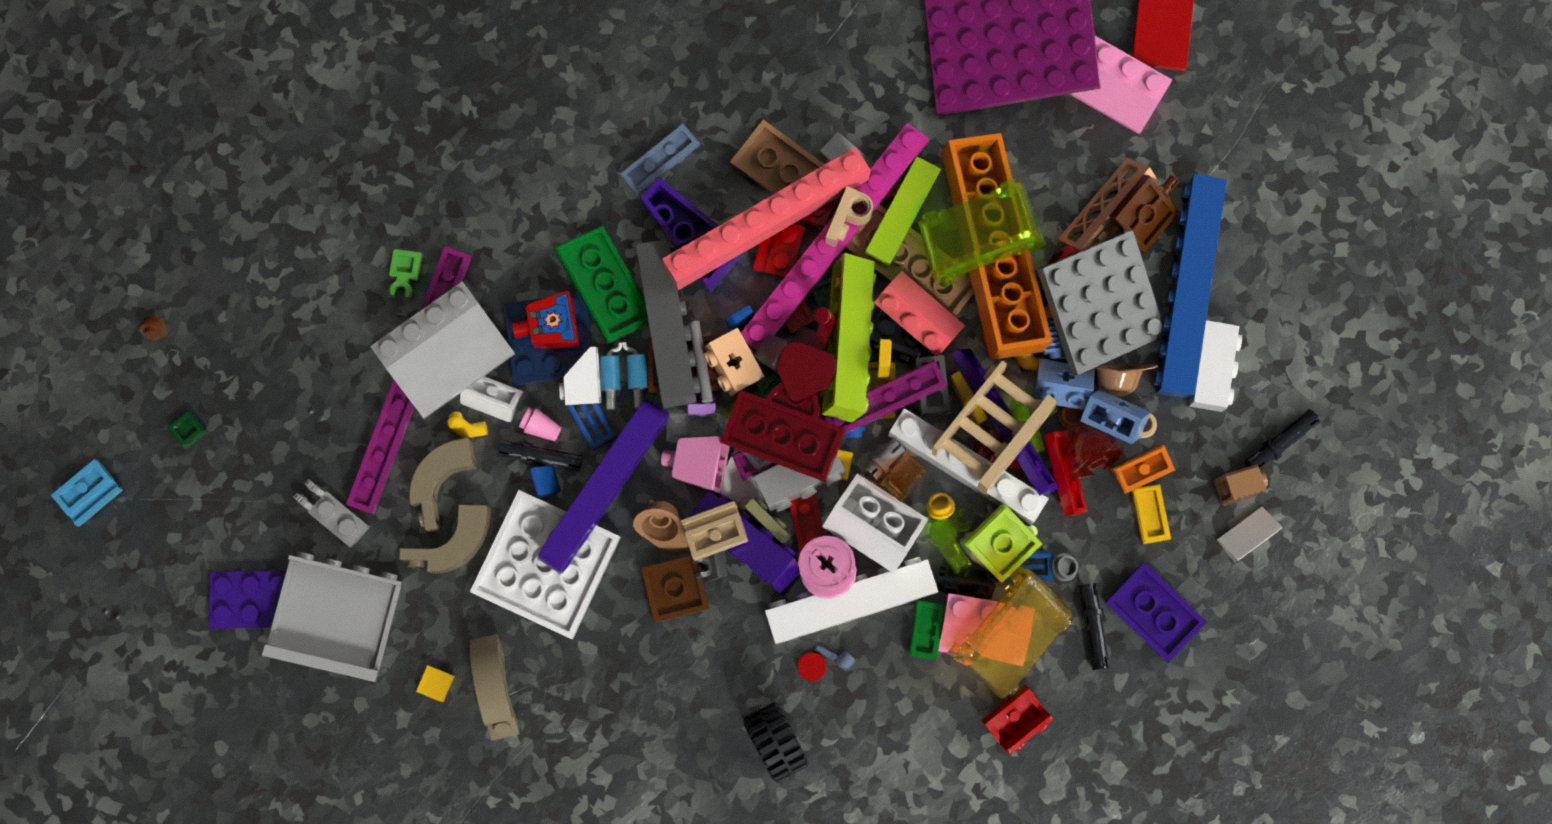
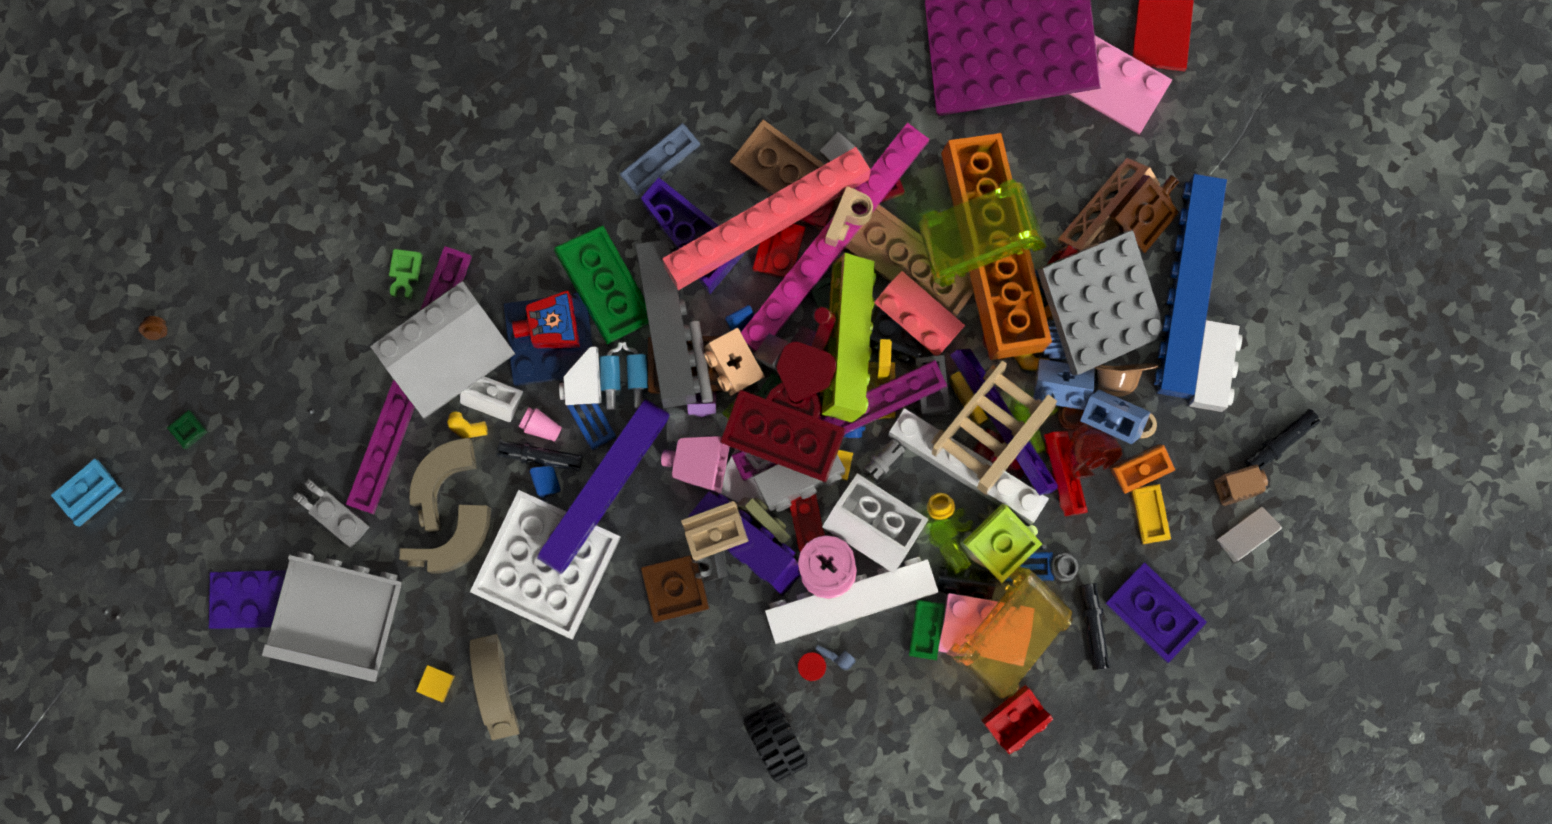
medium nougat piece [633,500,690,554] -> none
red plate [785,300,816,336] -> none
lime tile [865,157,941,266] -> none
clear orange slope [878,452,928,502] -> none

